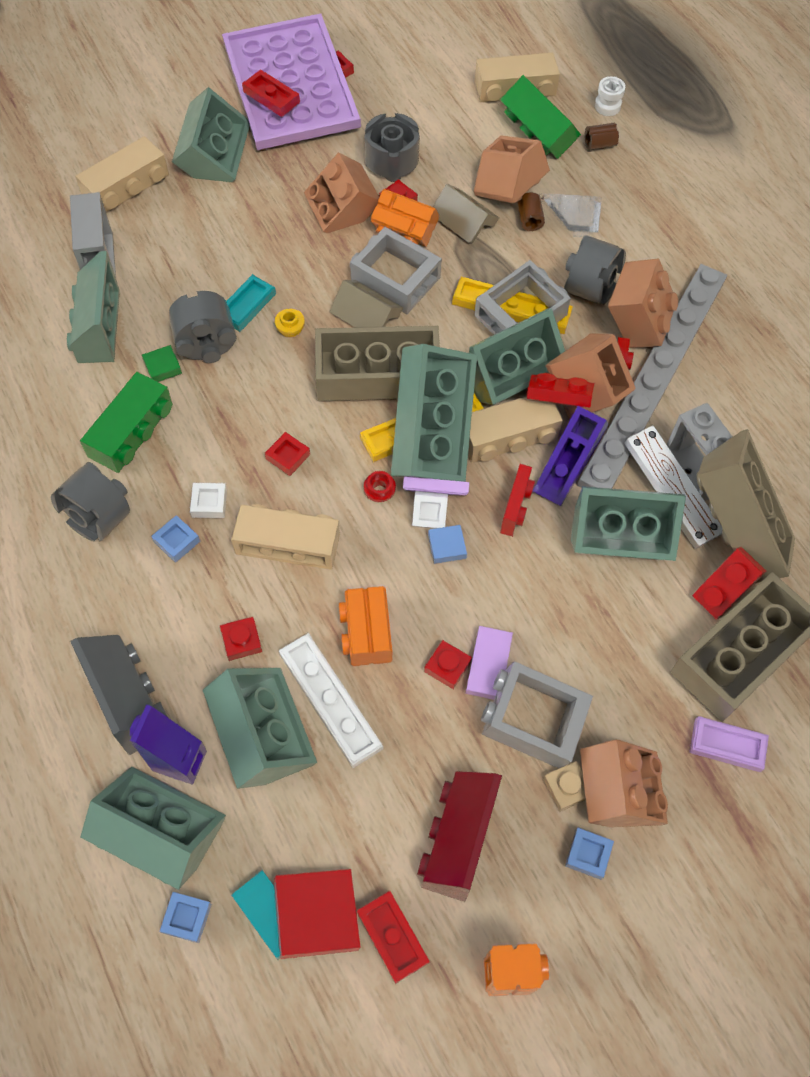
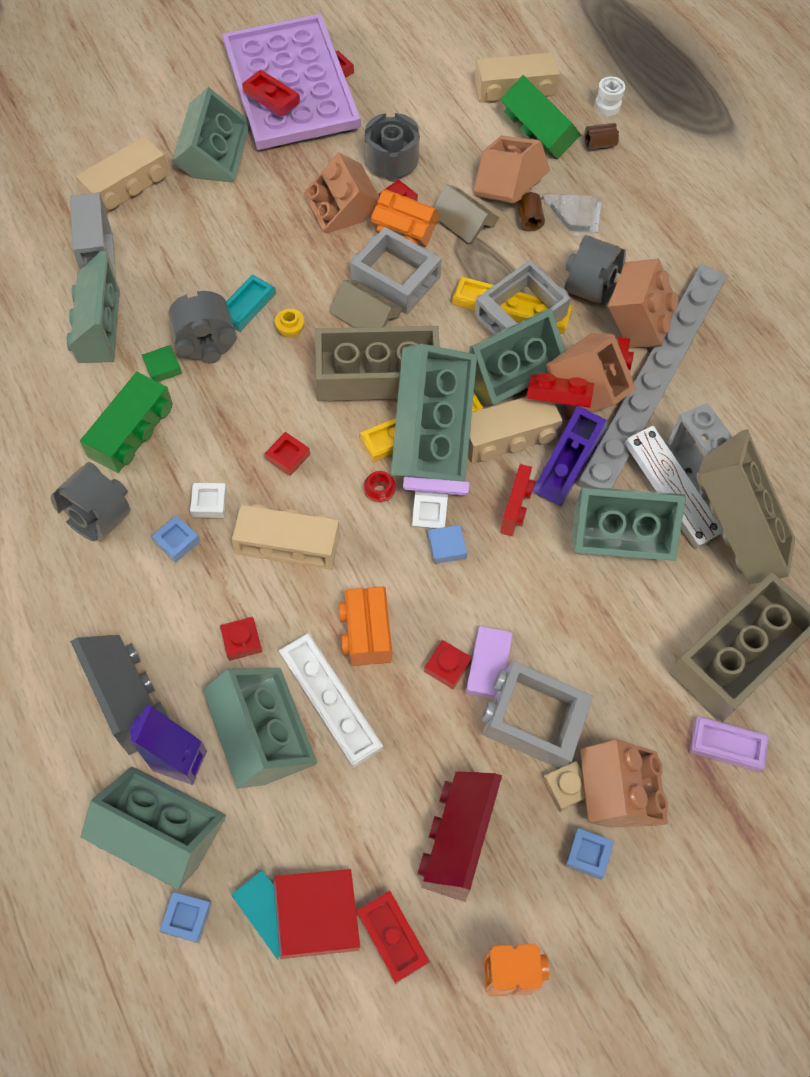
red plate [692,547,766,620] -> none

